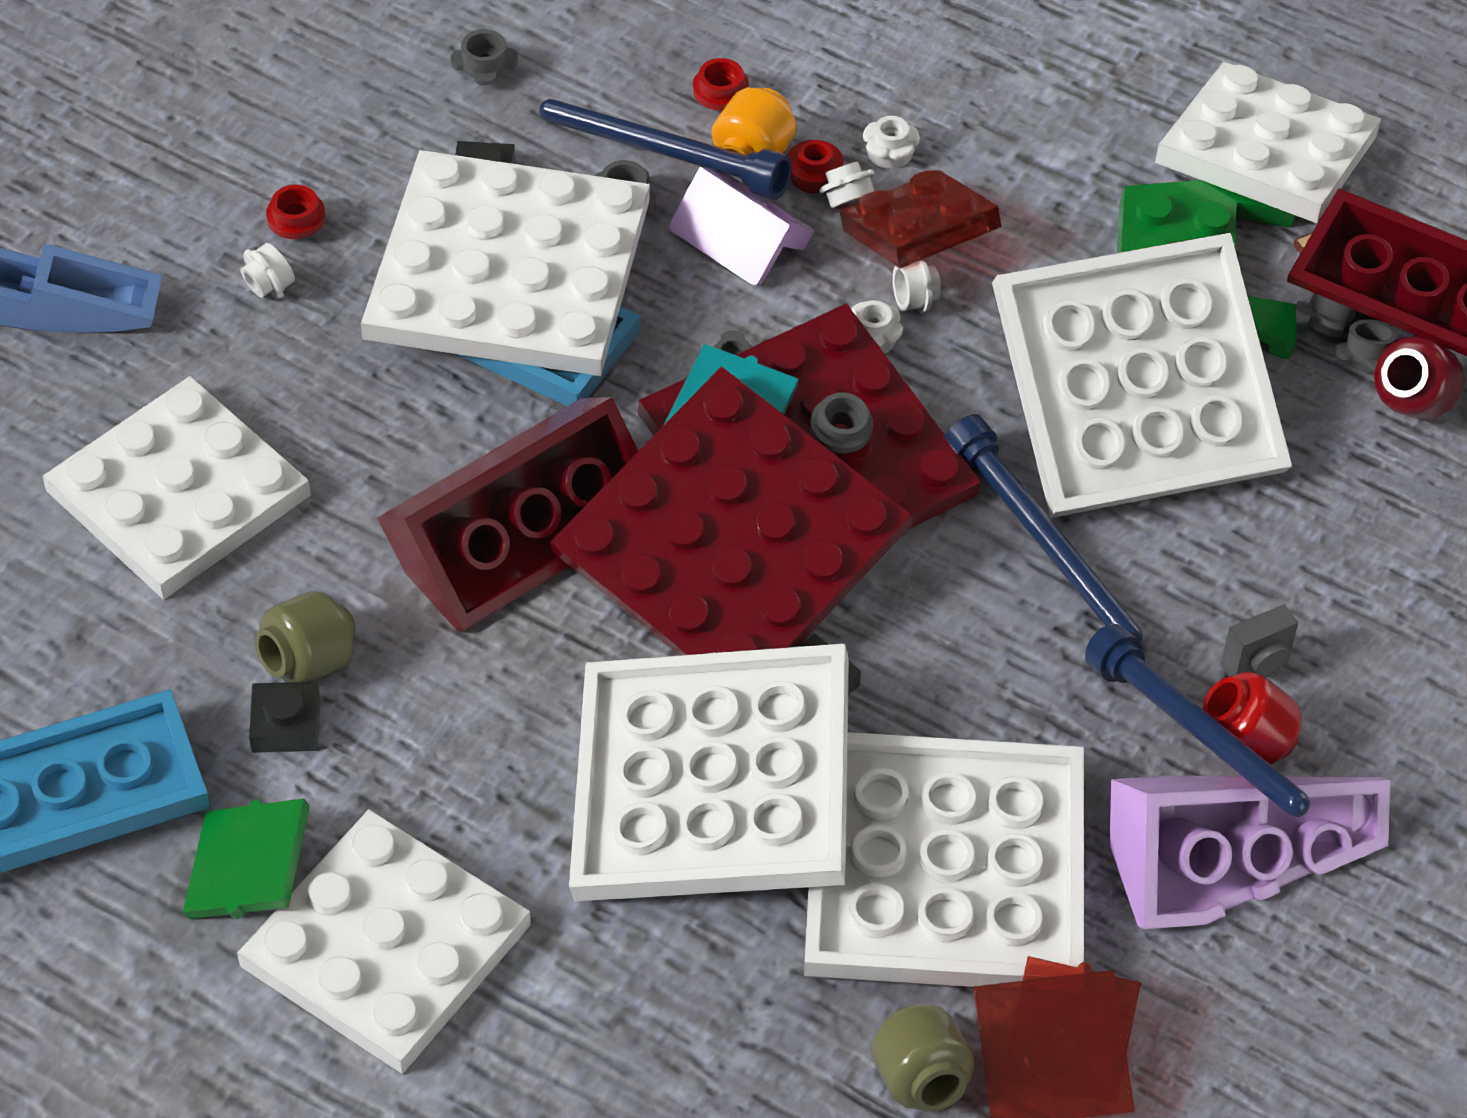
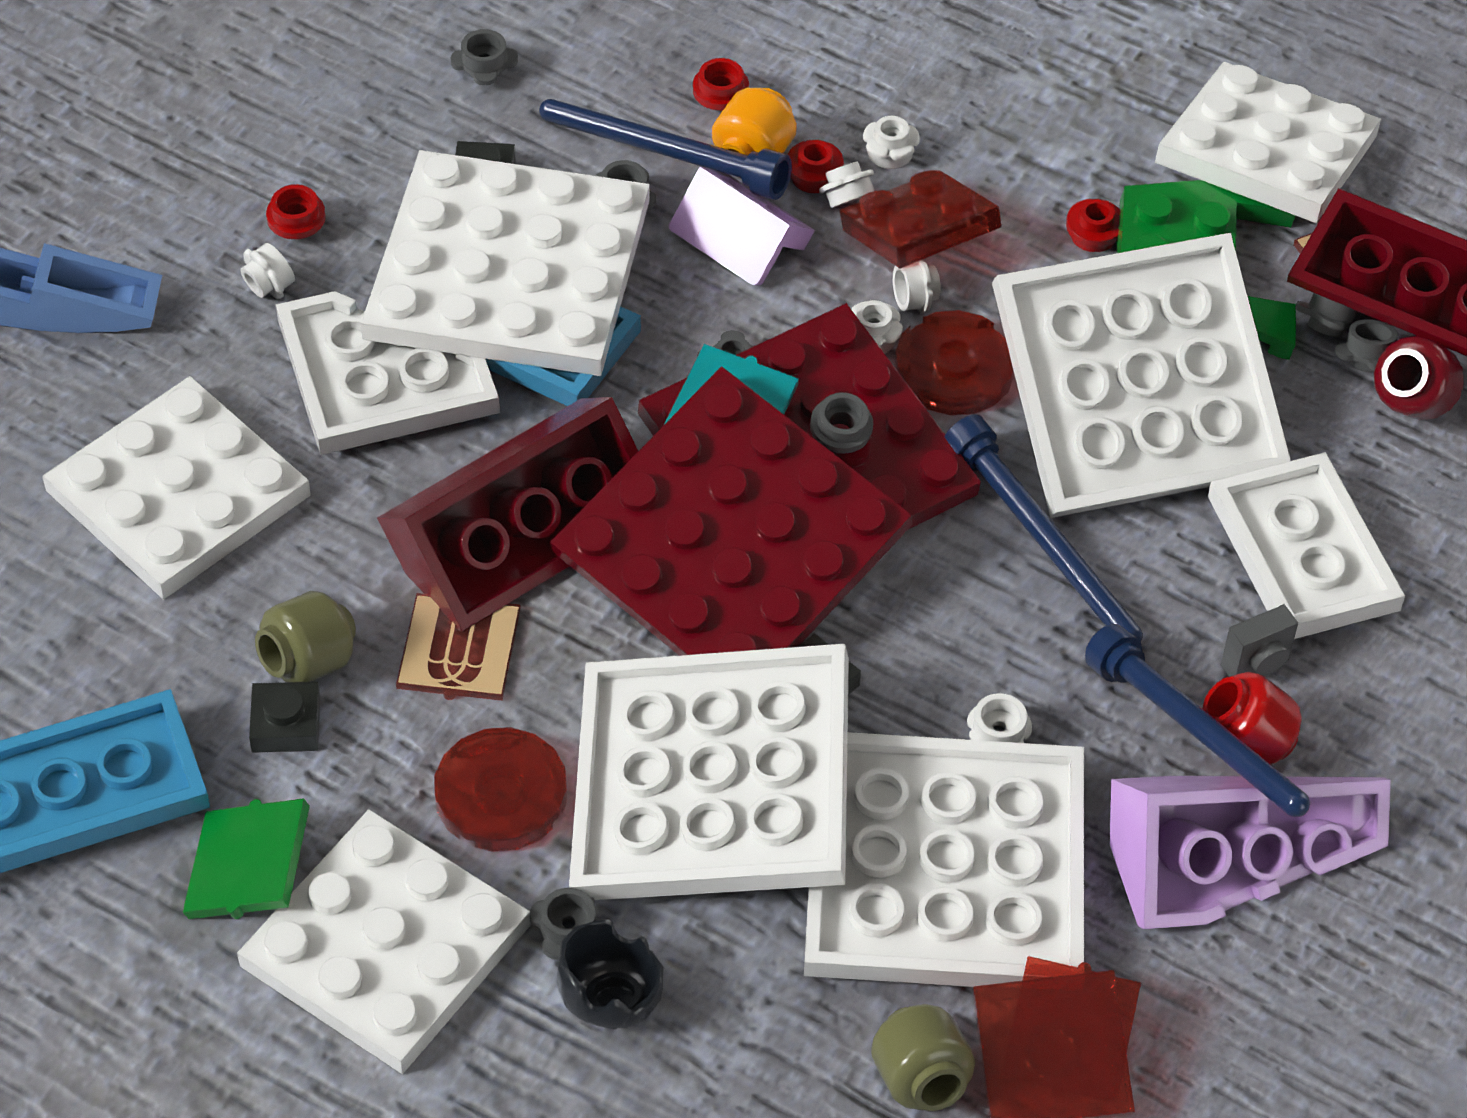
none -> white plate [276,291,500,455]
none -> piece [396,593,521,701]
none -> clear red tile [434,727,567,852]
none -> dark grey plate [529,888,597,960]
none -> black hair [557,919,664,1030]
none -> clear red tile [894,310,1015,416]
none -> white plate [967,693,1032,743]
none -> red plate [1066,199,1120,252]
none -> white plate [1208,452,1405,639]

